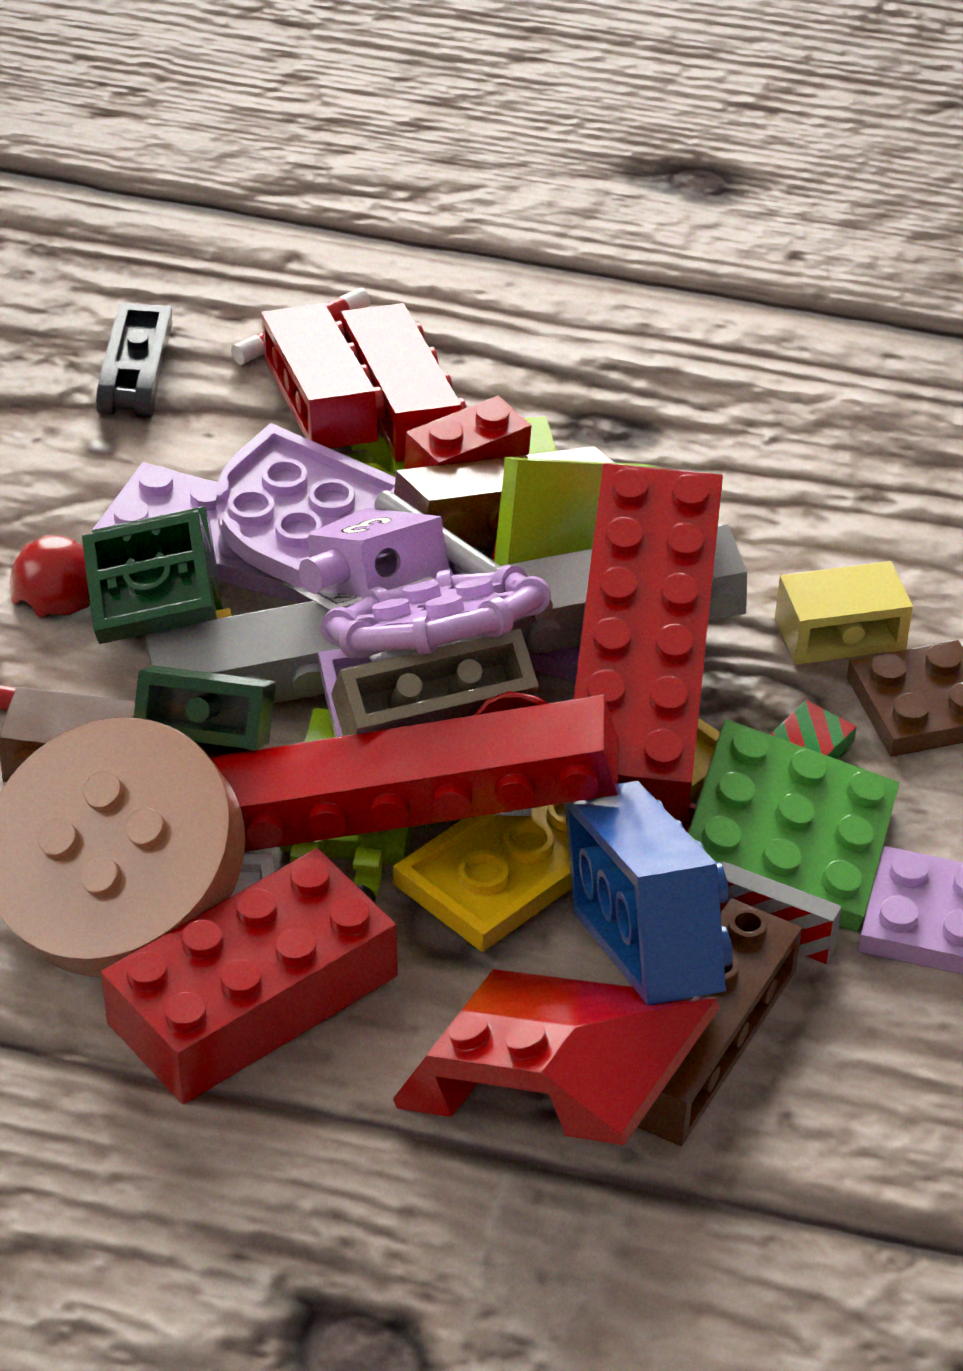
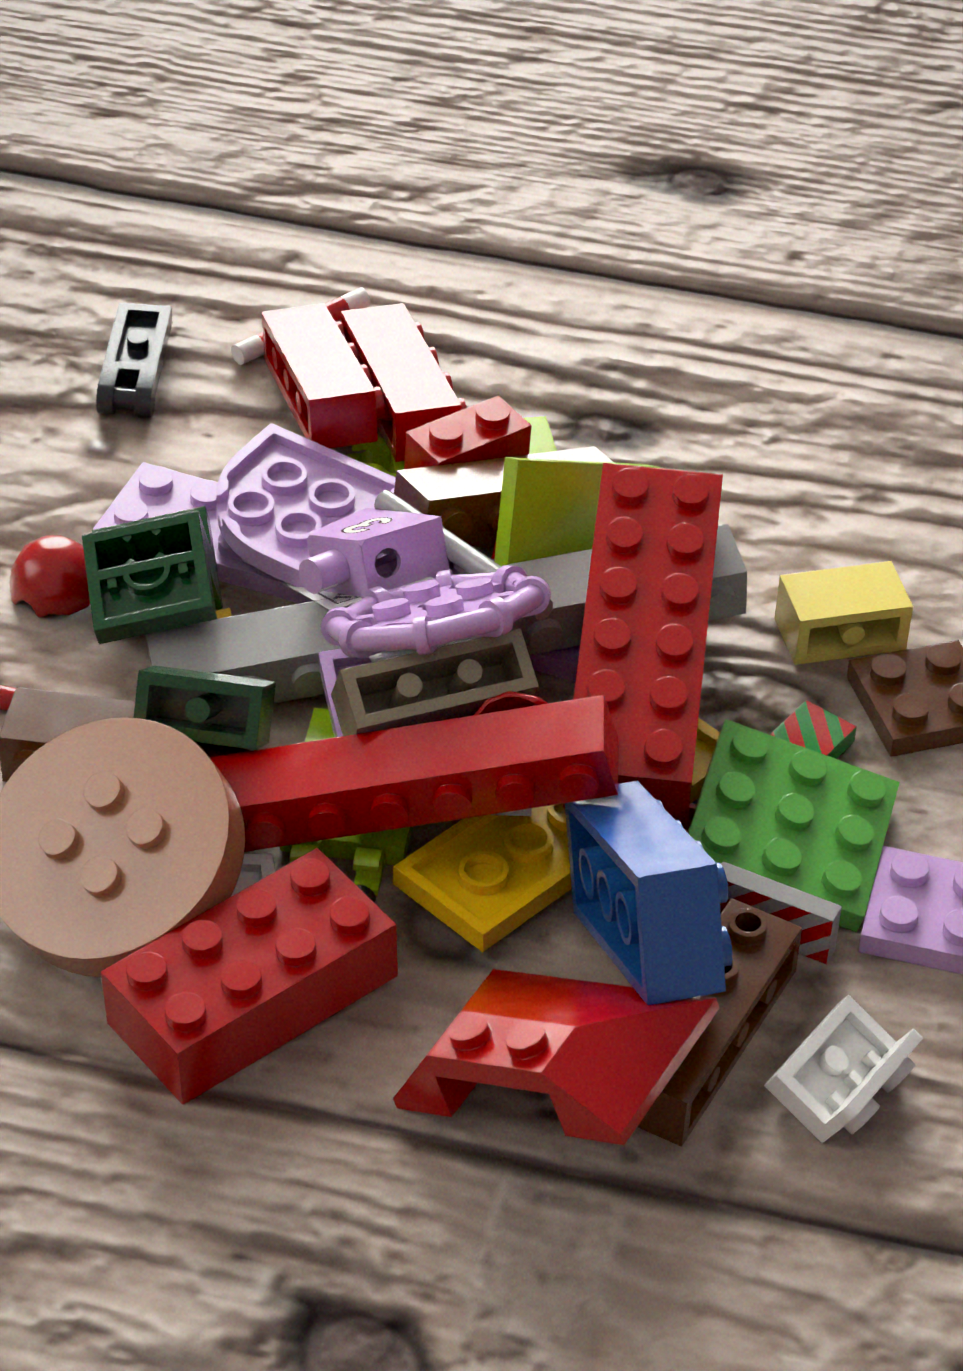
none -> white bracket [764,995,923,1143]

